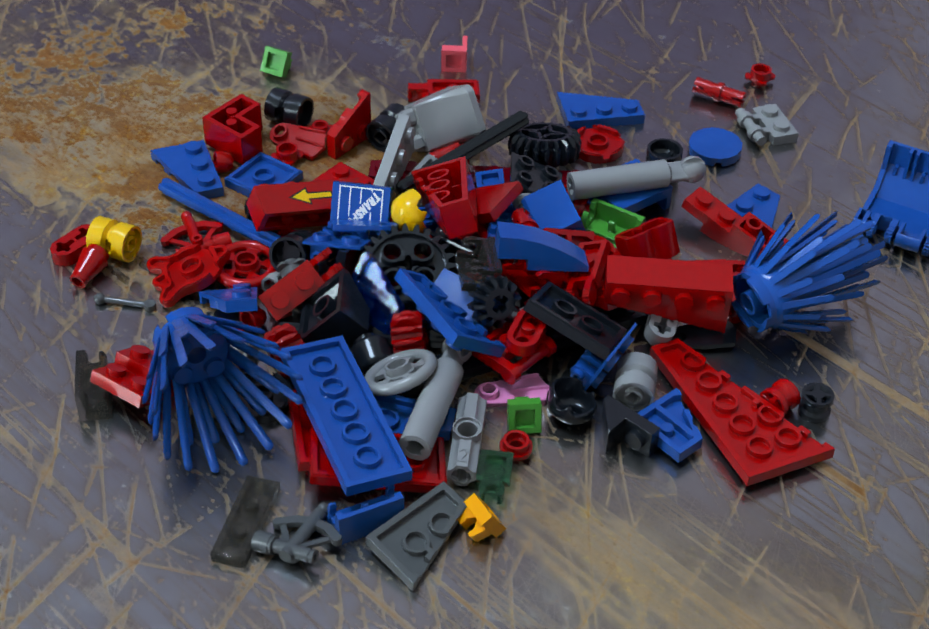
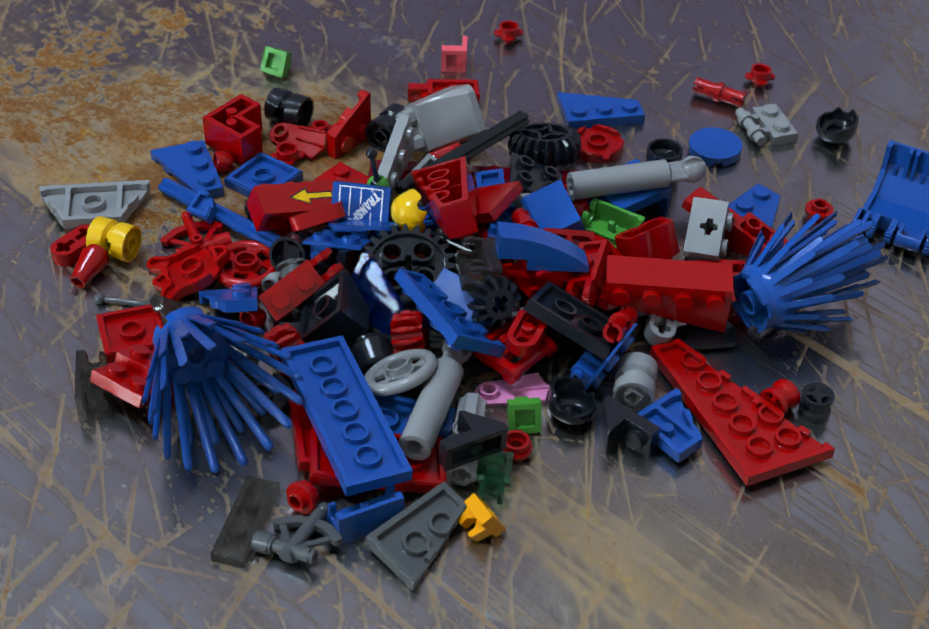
none -> light grey wing [39,180,151,229]
none -> red tile [96,303,164,364]
none -> clear smoke tile [150,293,182,316]
none -> blue tile [186,187,216,224]
none -> red plate [286,480,319,514]
none -> red beam [288,201,346,232]
none -> black hinge [366,147,390,187]
none -> black slope [439,411,508,472]
none -> red plate [494,20,523,42]
none -> red pin [603,306,638,343]
none -> light grey brick [683,197,734,261]
none -> red plate [805,199,834,224]
none -> black hair [816,107,859,145]

